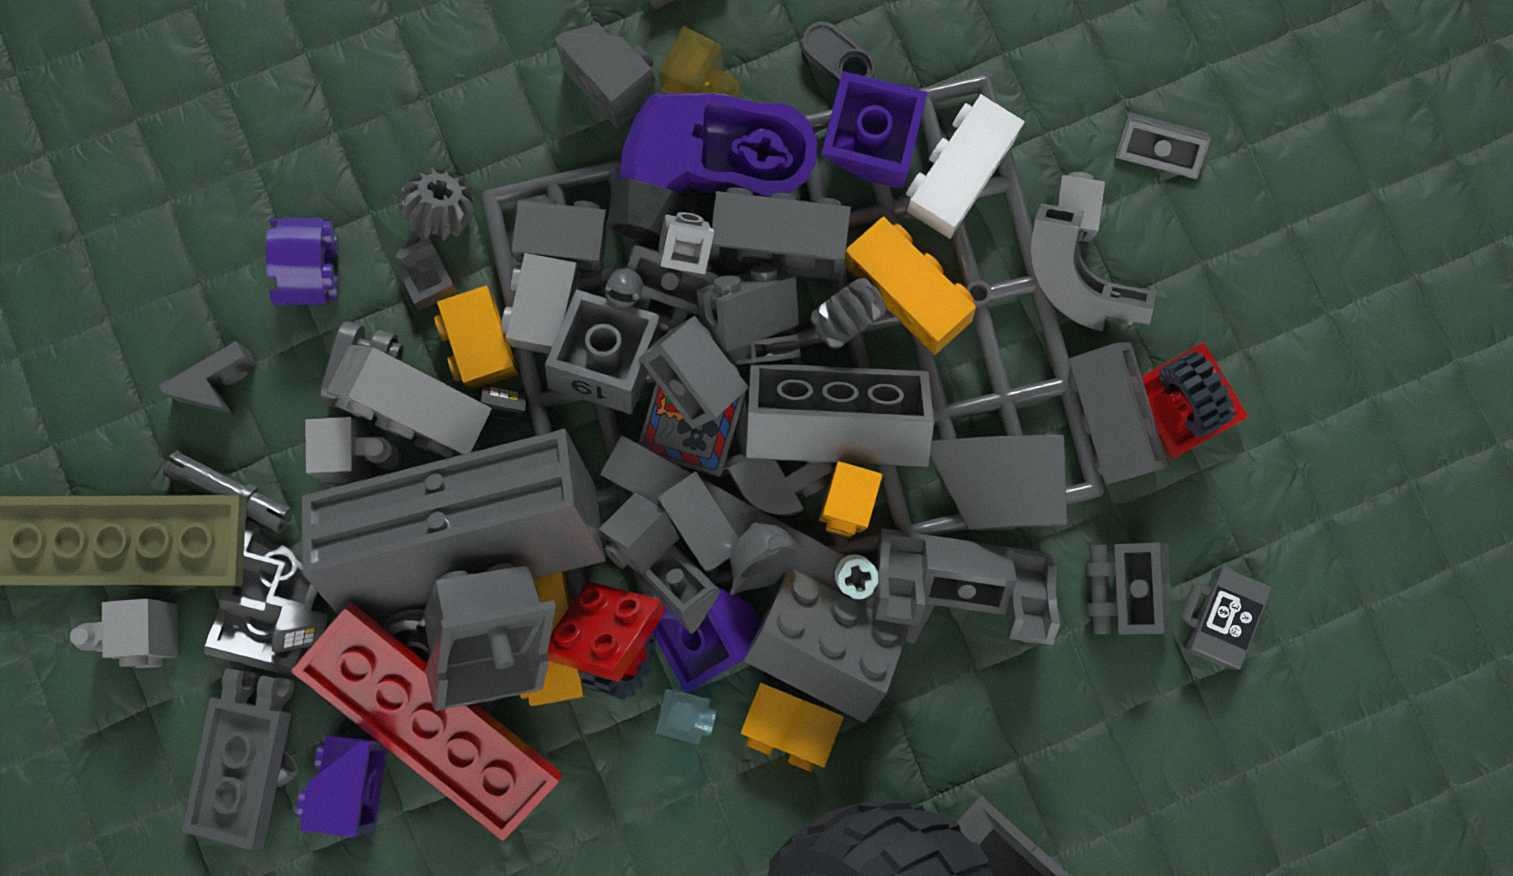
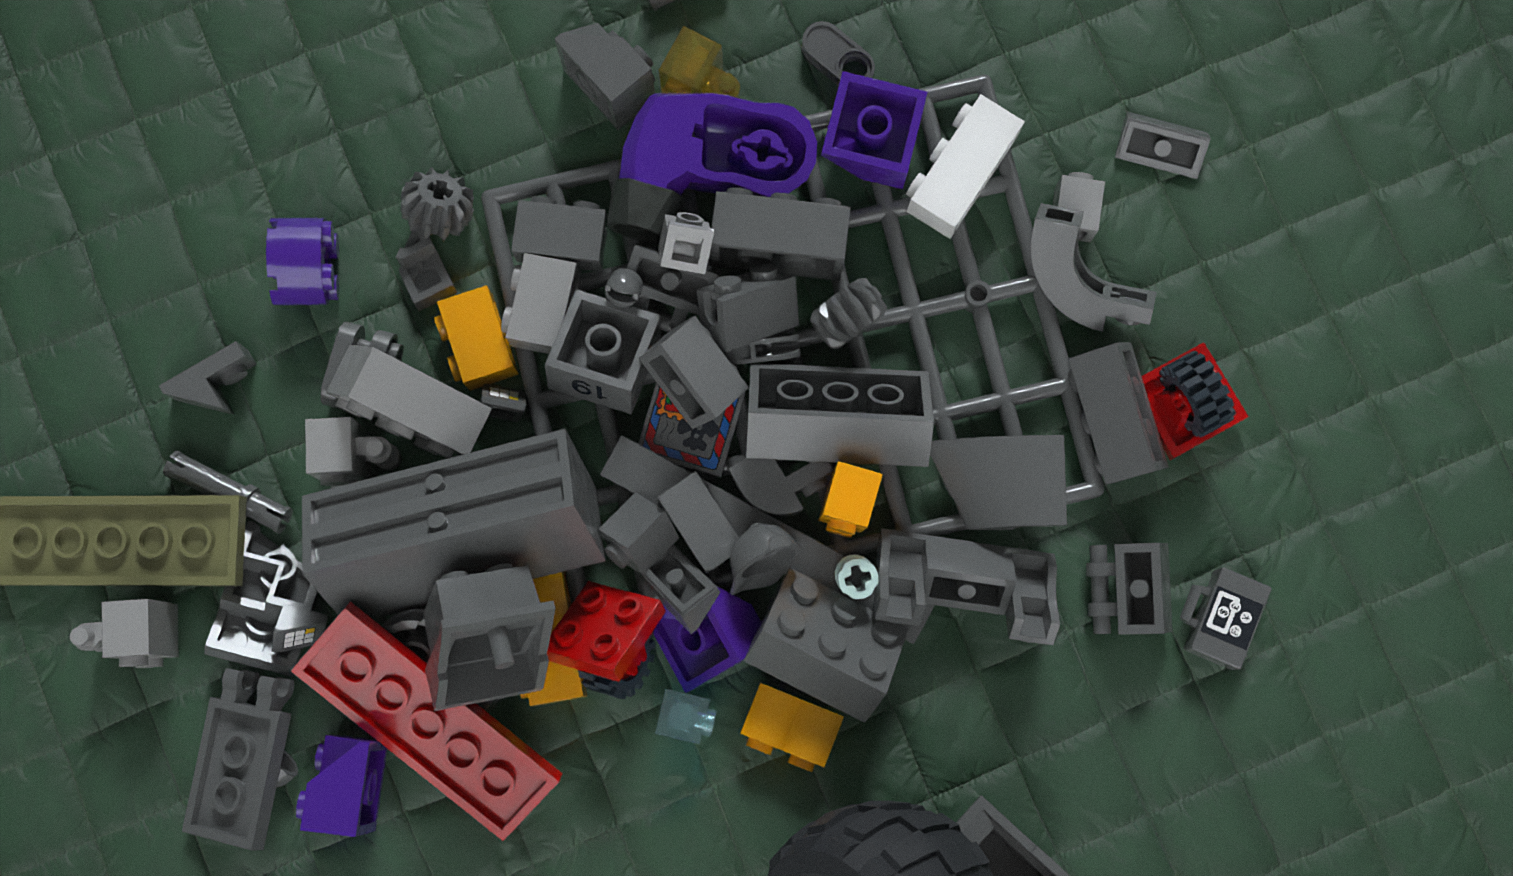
light orange brick [844,216,976,355] -> none

